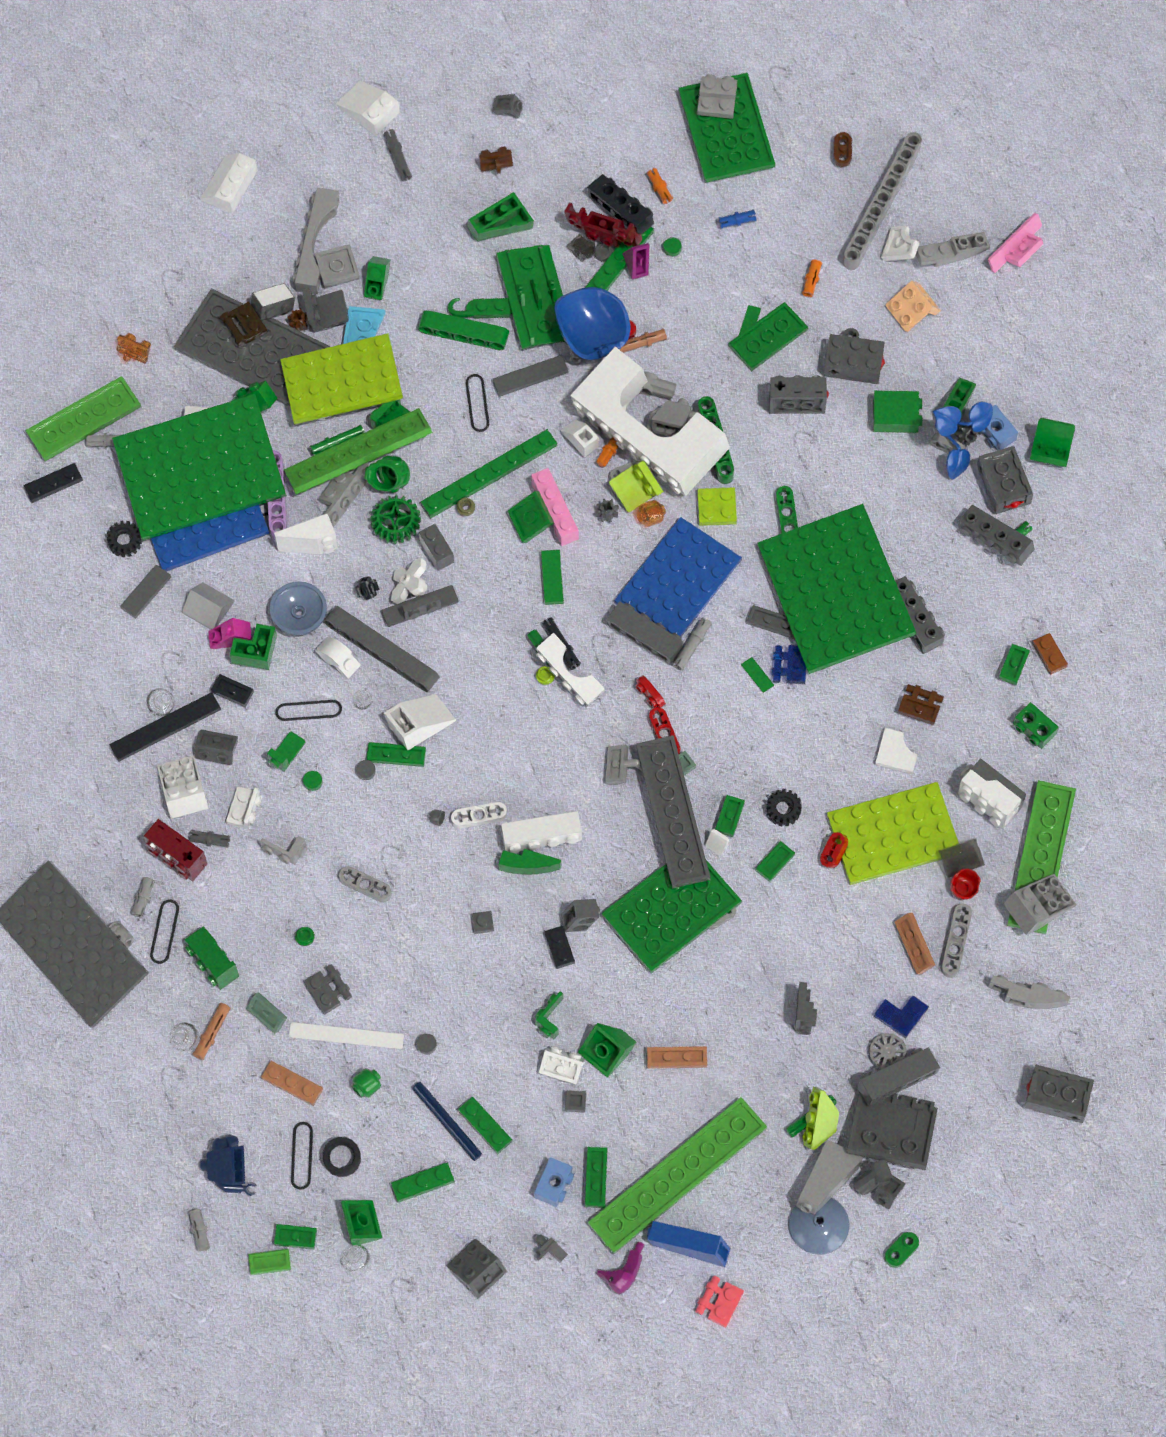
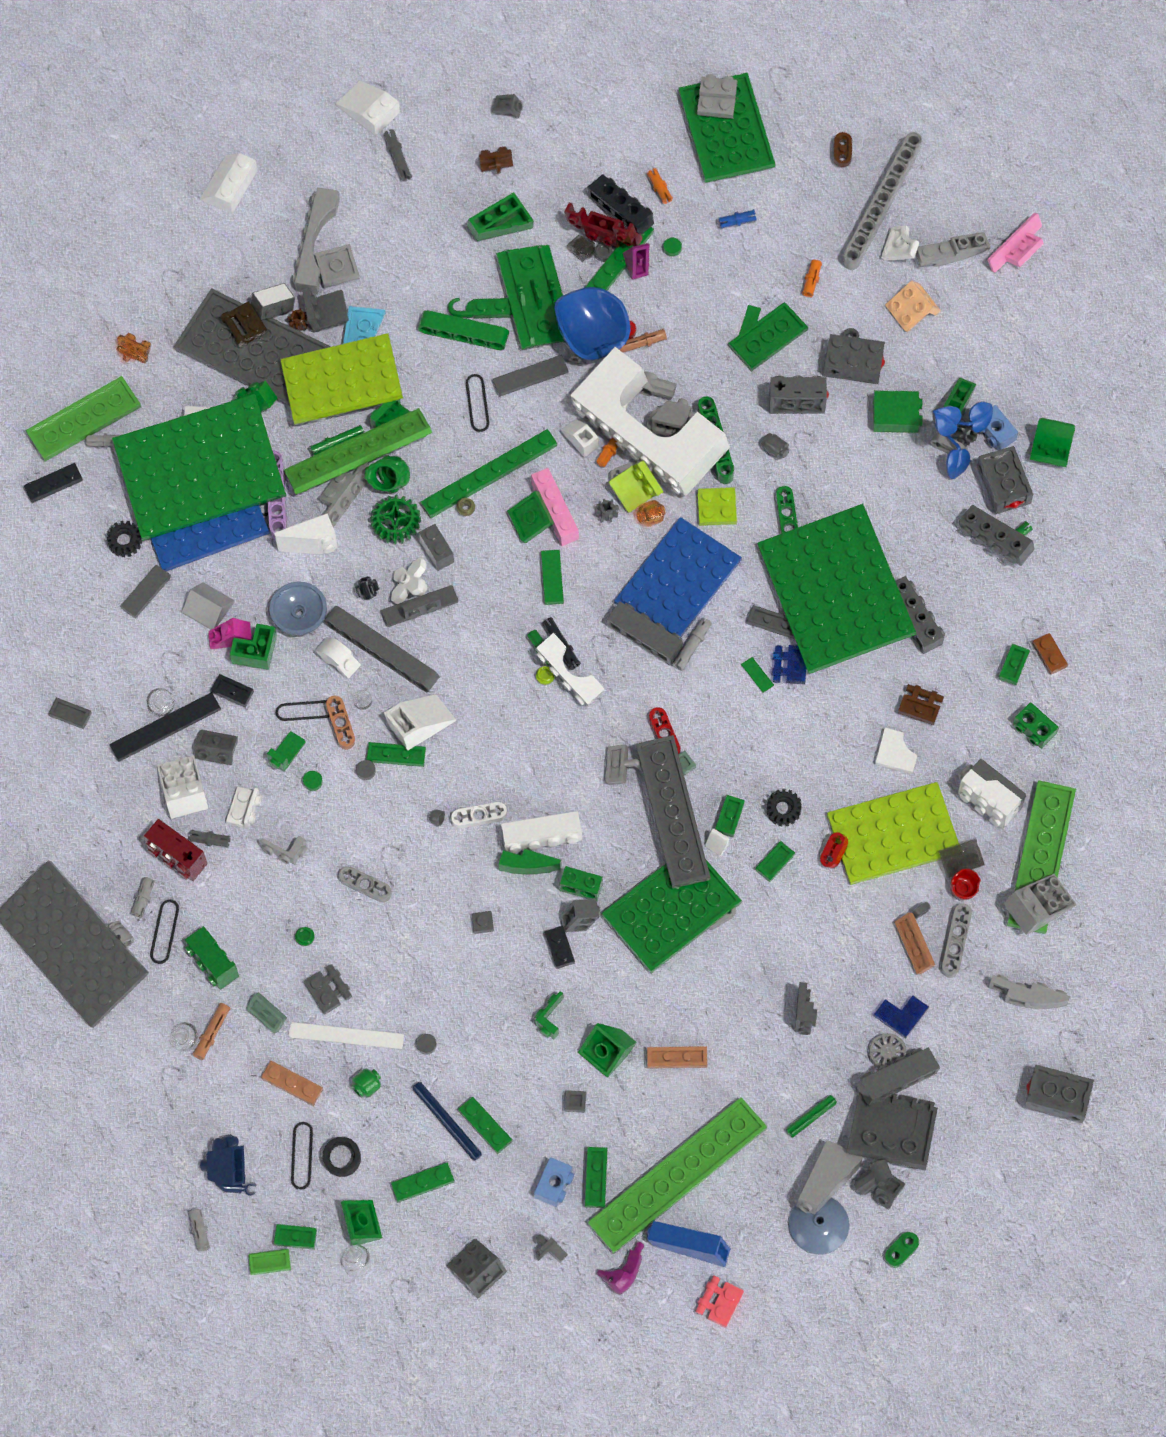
green slope [364,256,391,300] -> none
white bracket [539,1046,585,1085] -> none
red plate [635,675,666,708] -> none
lime slope [803,1086,839,1150] -> none
none -> dark grey tile [48,697,92,729]
none -> nougat beam [326,696,355,750]
none -> green brick [560,866,603,902]
none -> dark grey brick [761,433,790,459]
none -> dark grey tile [912,902,931,919]

